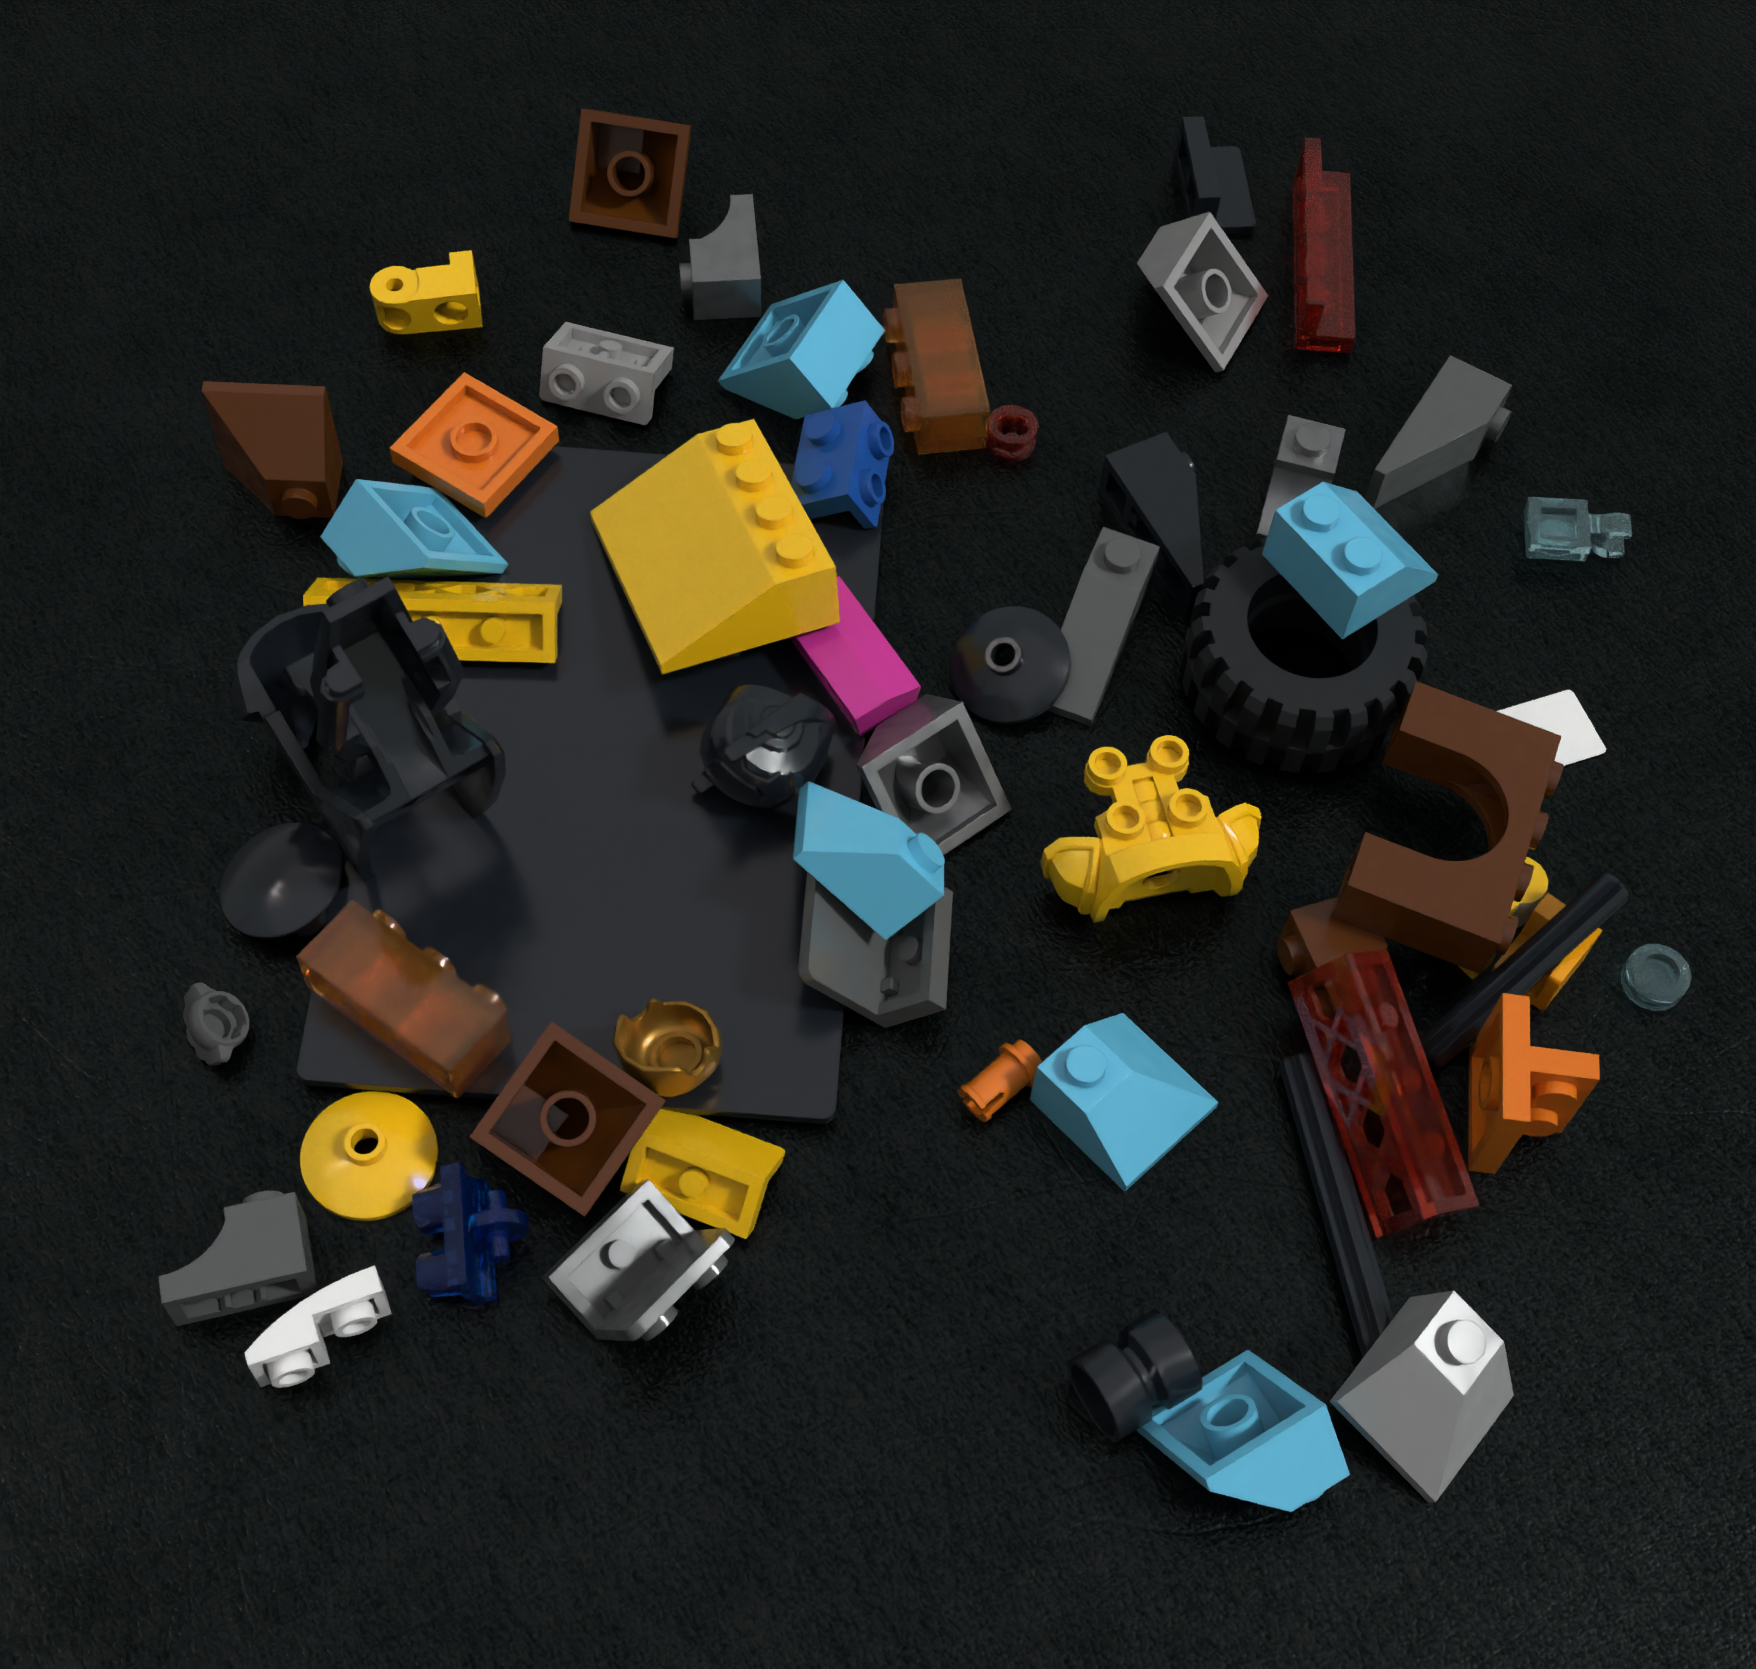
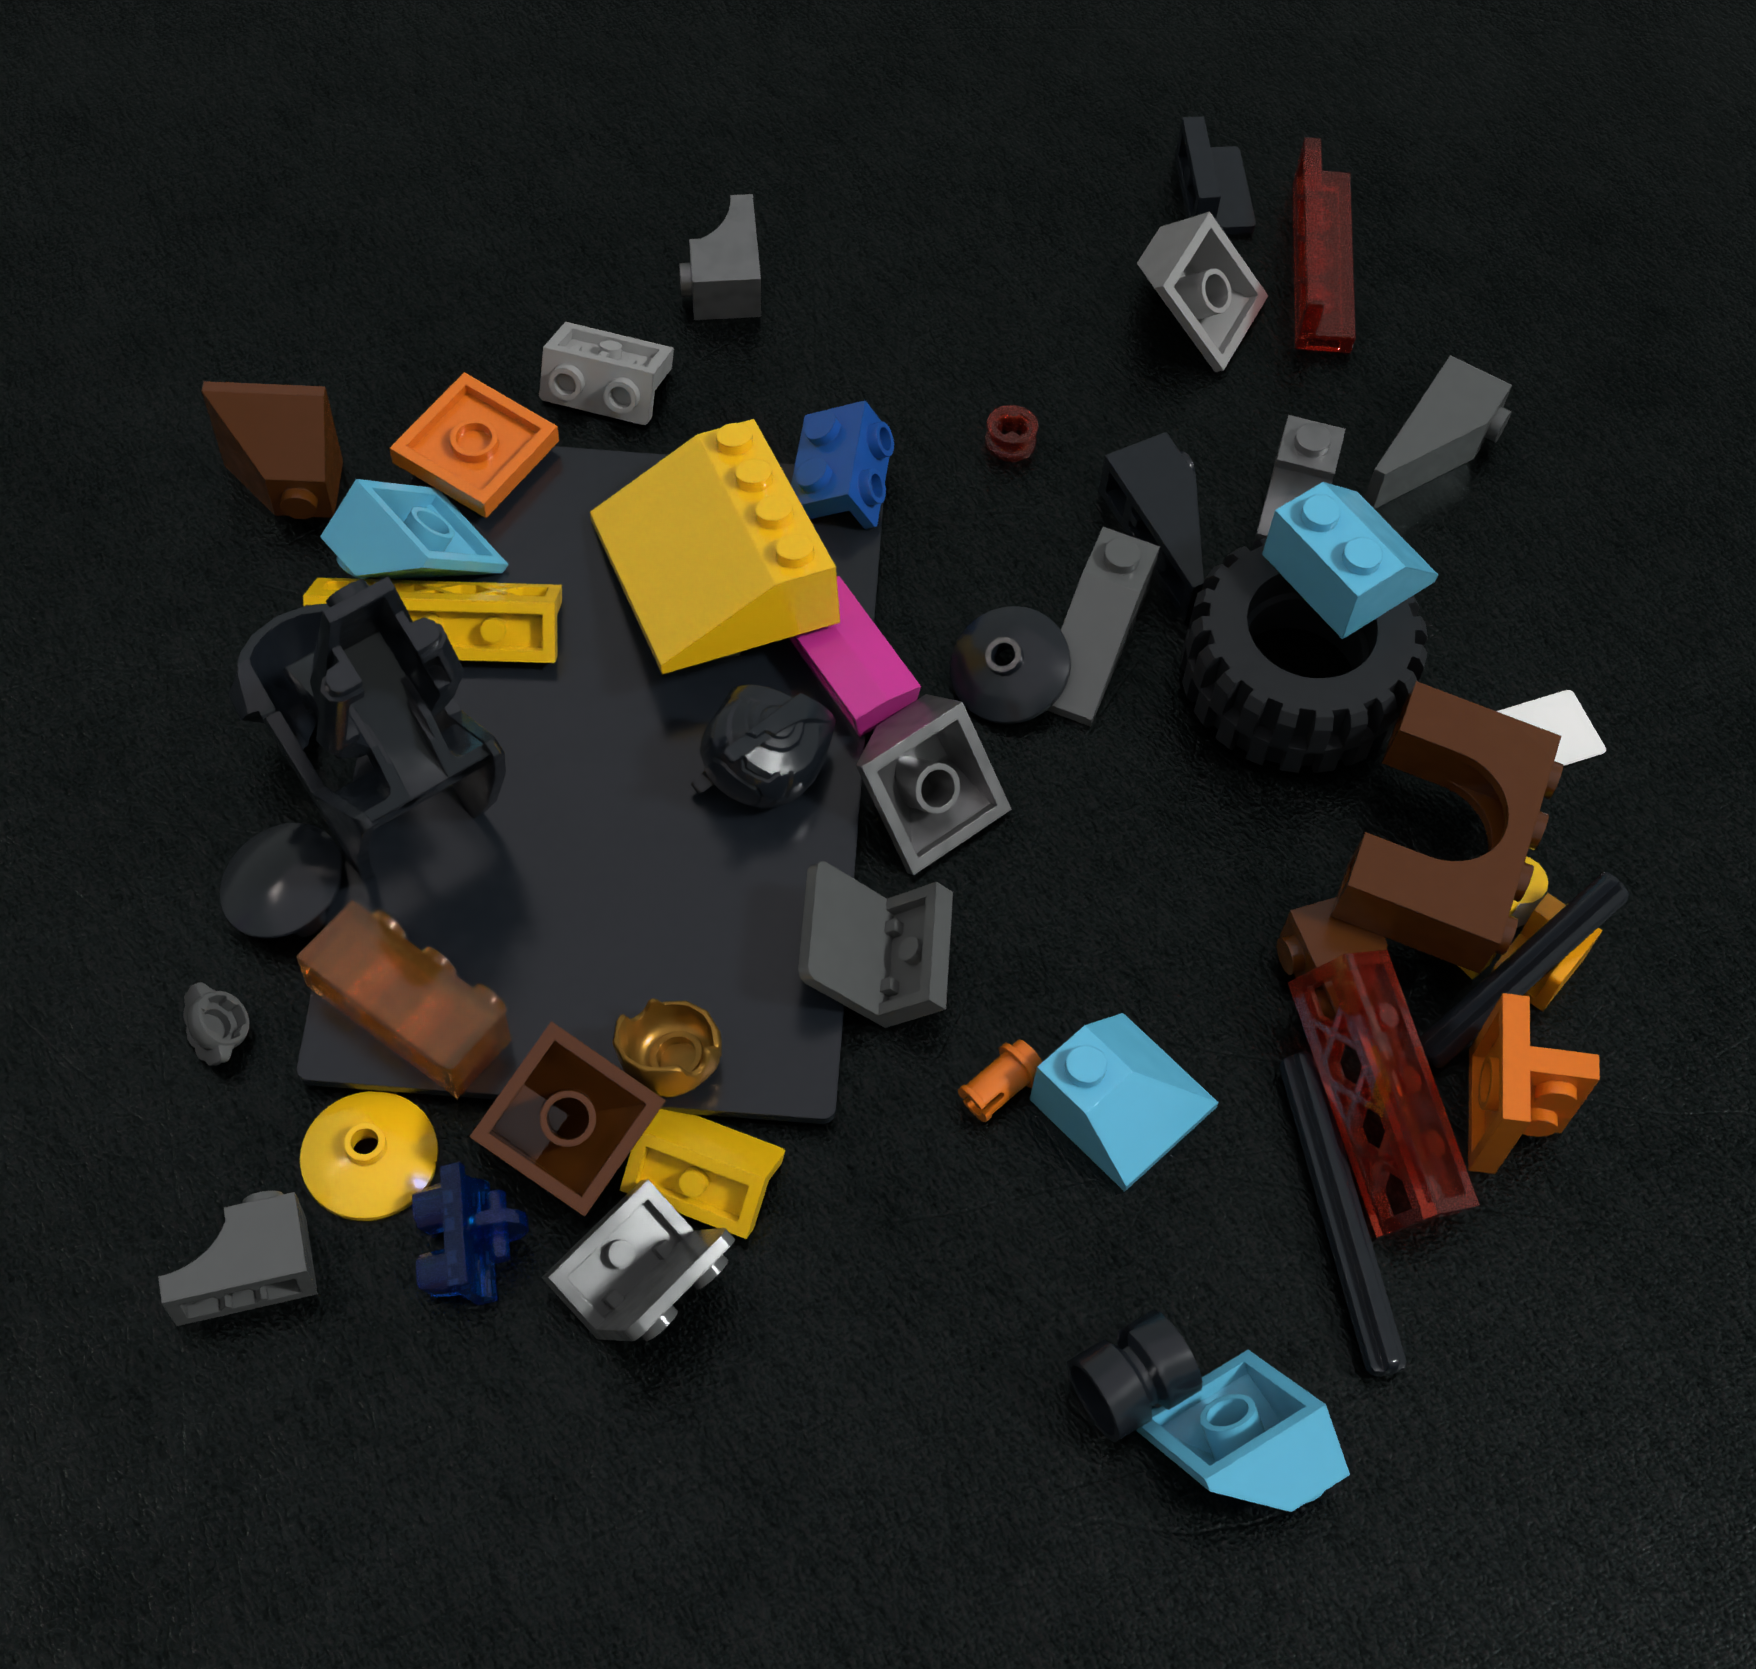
white slope [244,1265,392,1388] -> none
yellow leg [369,250,483,335] -> none
reddish brown slope [569,108,692,238] -> none
medium azure slope [718,280,885,419] -> none
medium azure slope [793,781,945,940] -> none
clear orange brick [883,278,990,454] -> none
yellow piece [1040,735,1261,923] -> none
light grey slope [1330,1290,1514,1502] -> none
clear light blue plate [1524,497,1632,561] -> none
clear light blue tile [1620,944,1692,1011] -> none

